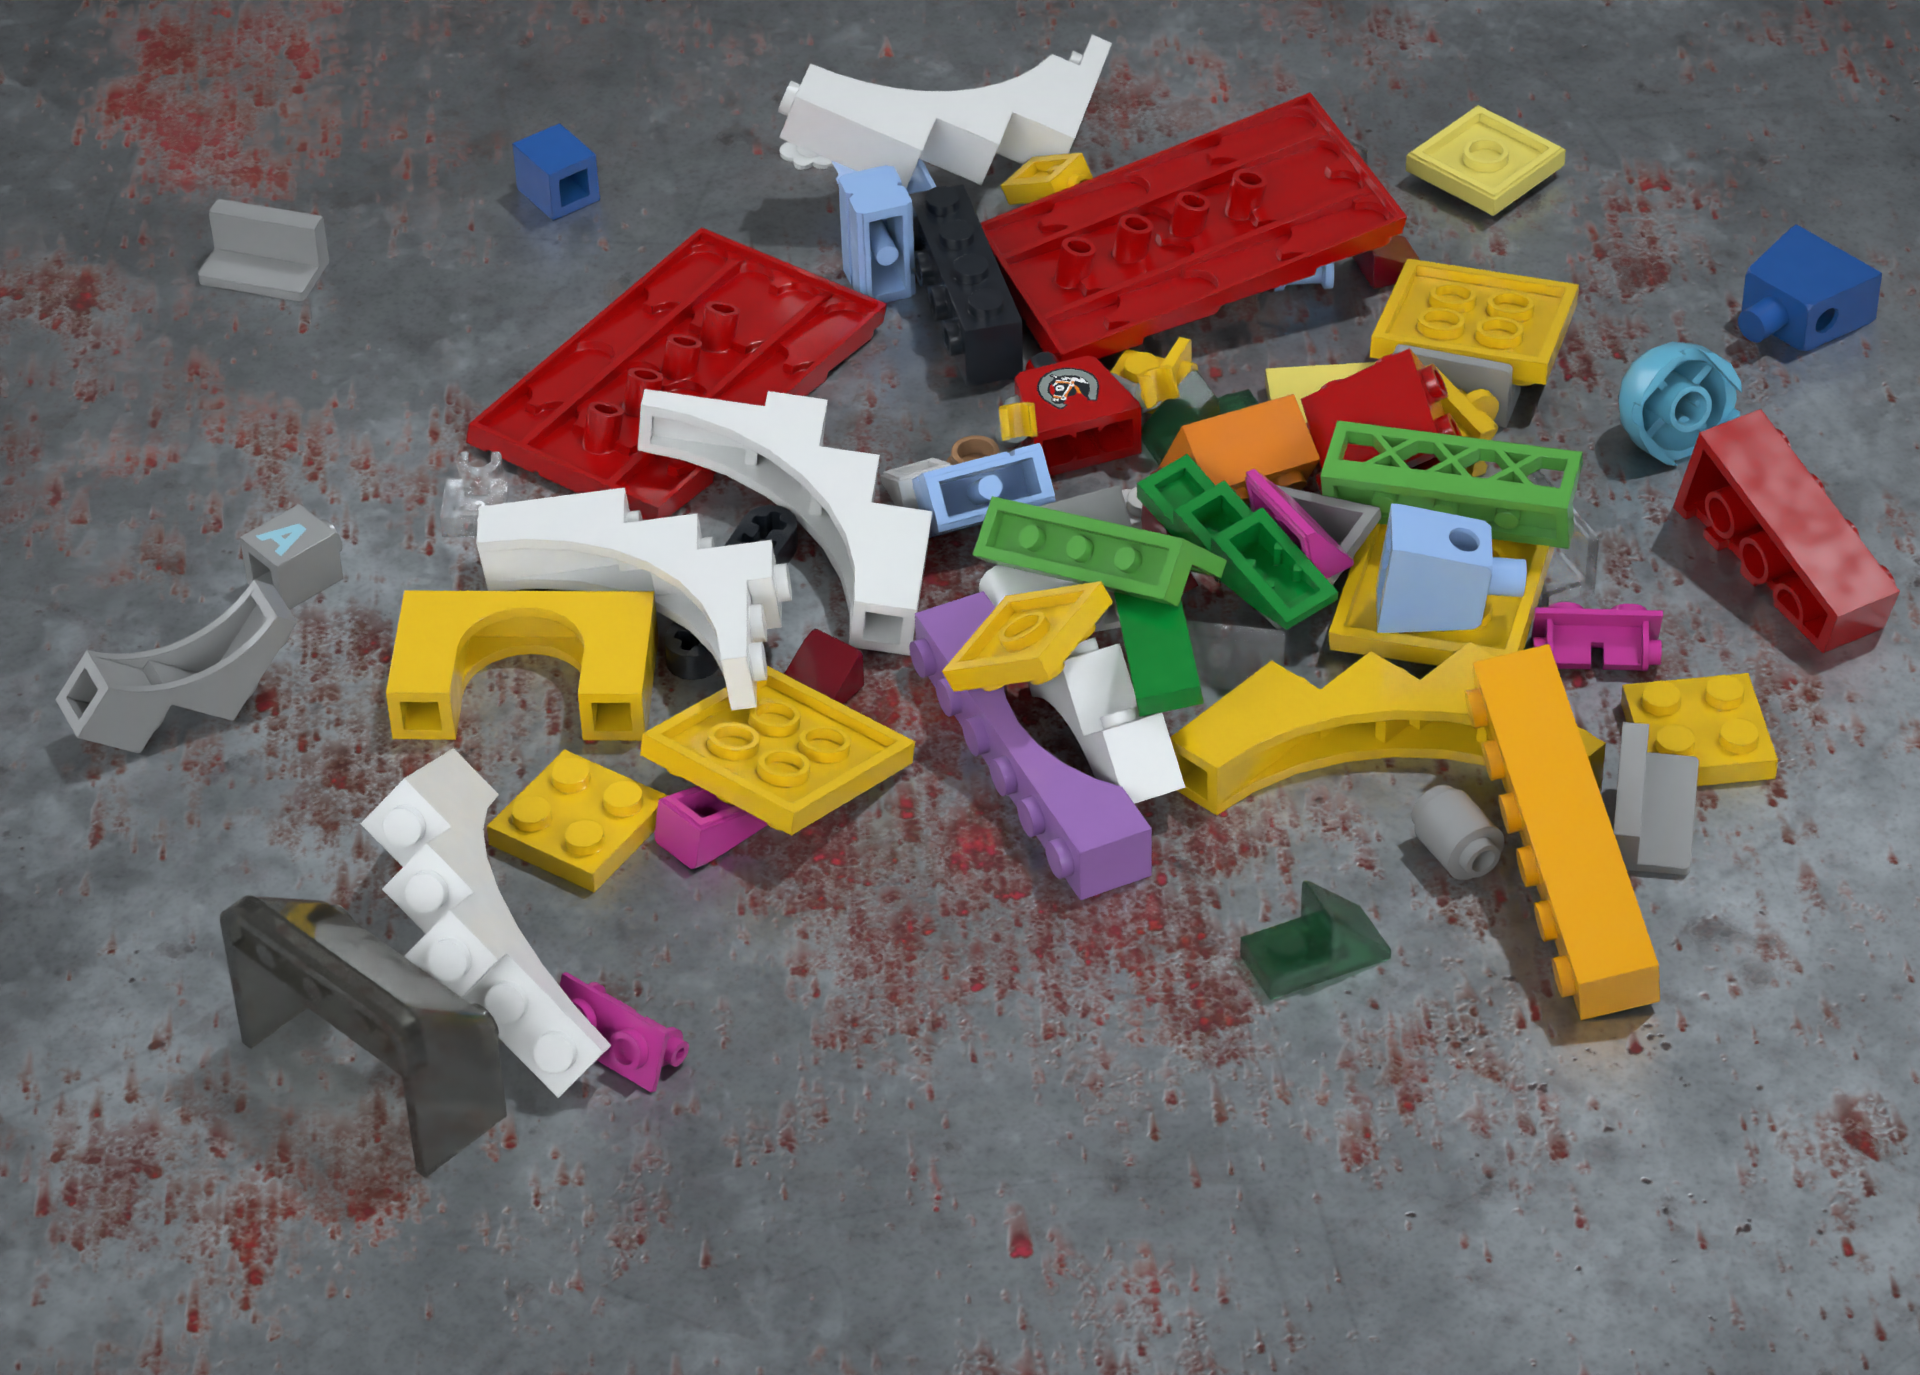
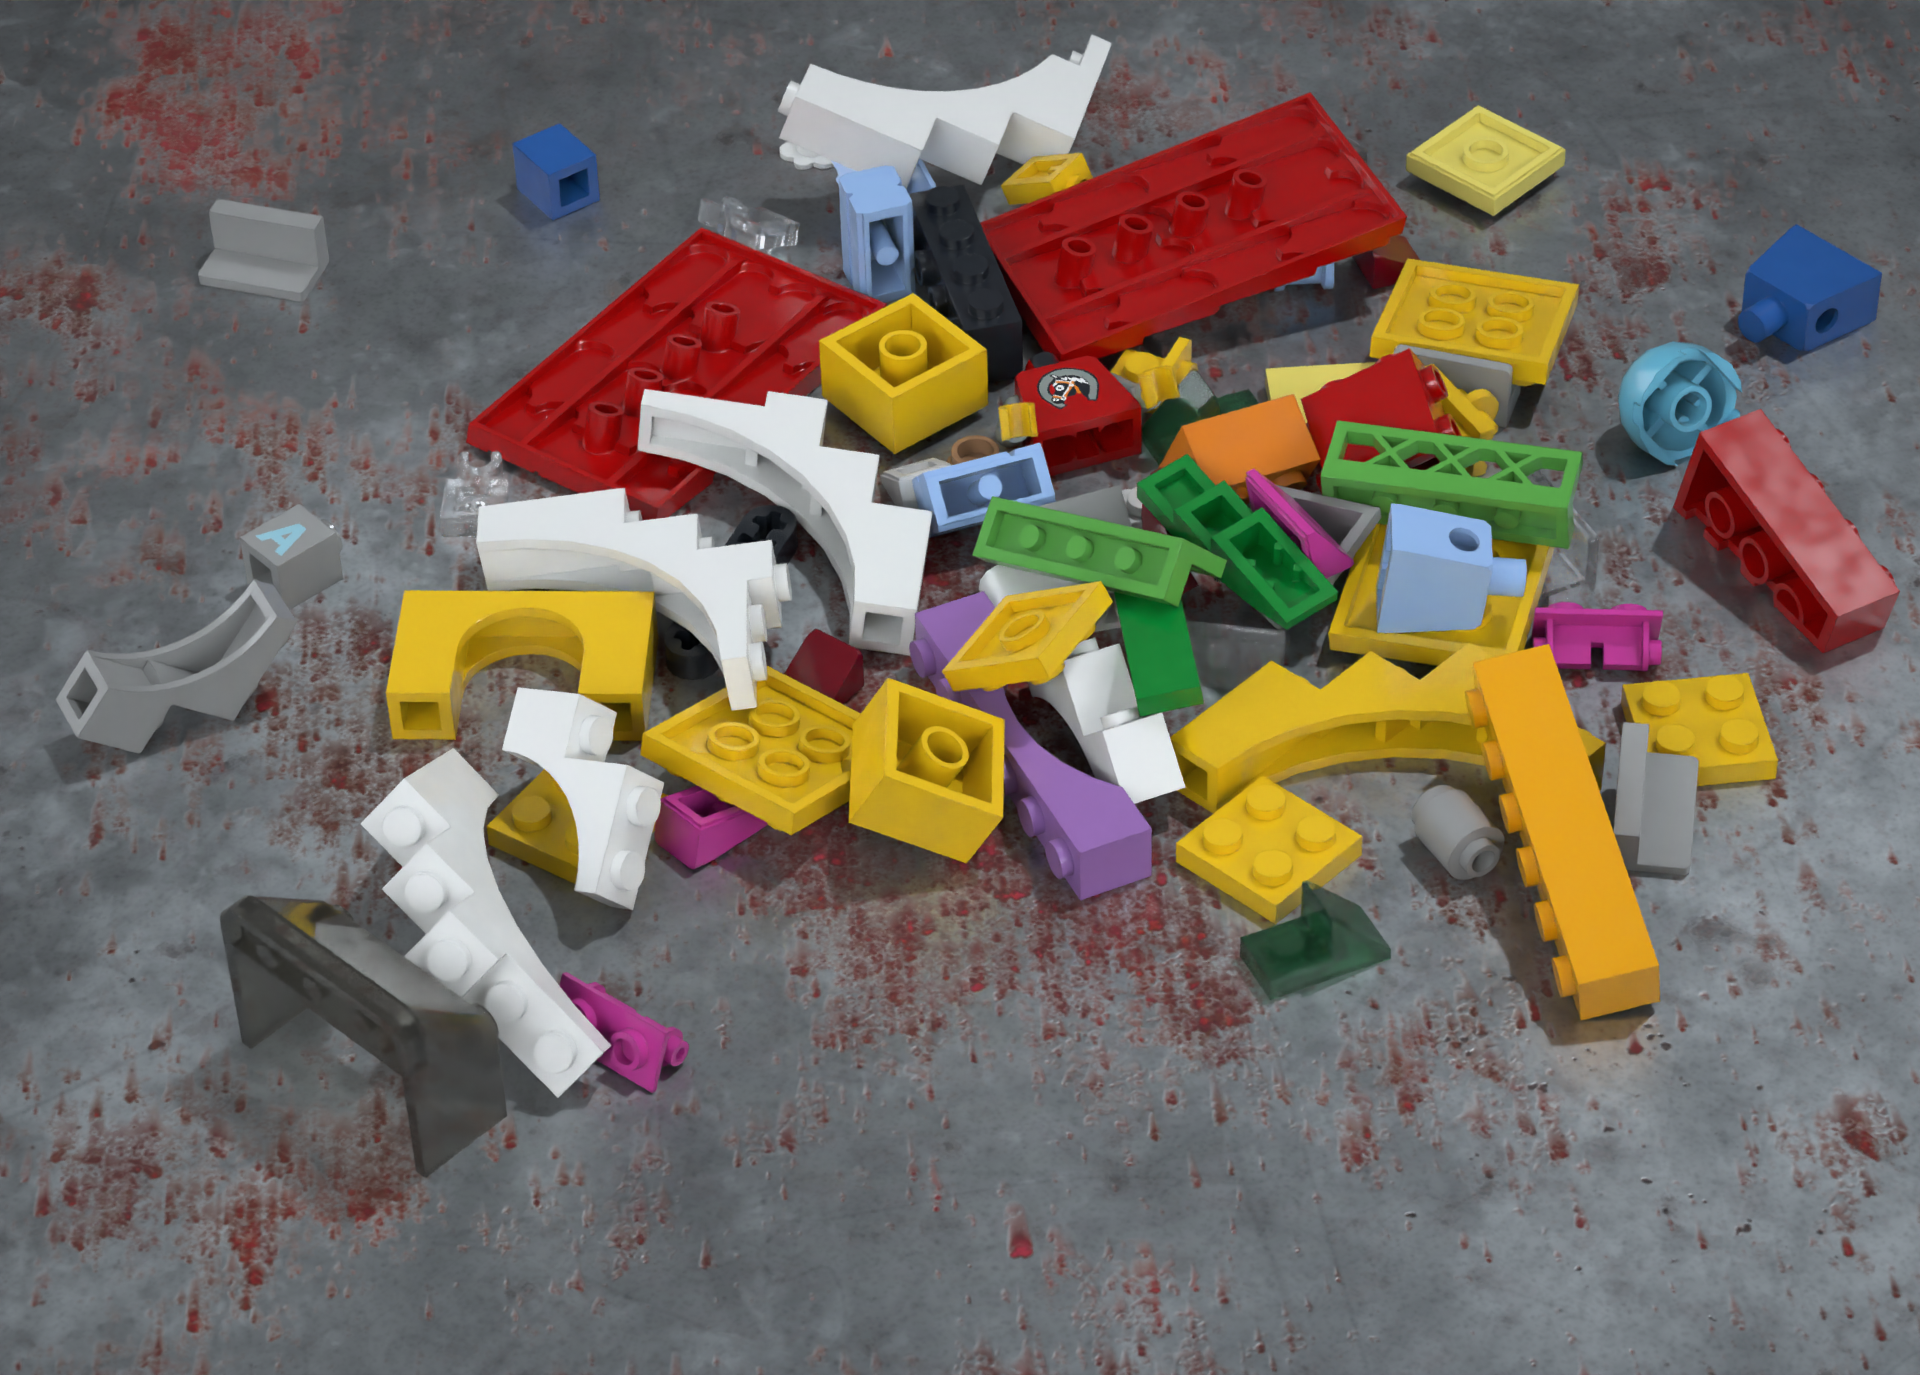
none -> white arch [502,687,664,910]
none -> clear plate [698,196,800,255]
none -> yellow brick [819,293,988,454]
none -> yellow brick [849,678,1005,863]
none -> yellow plate [1176,775,1363,925]

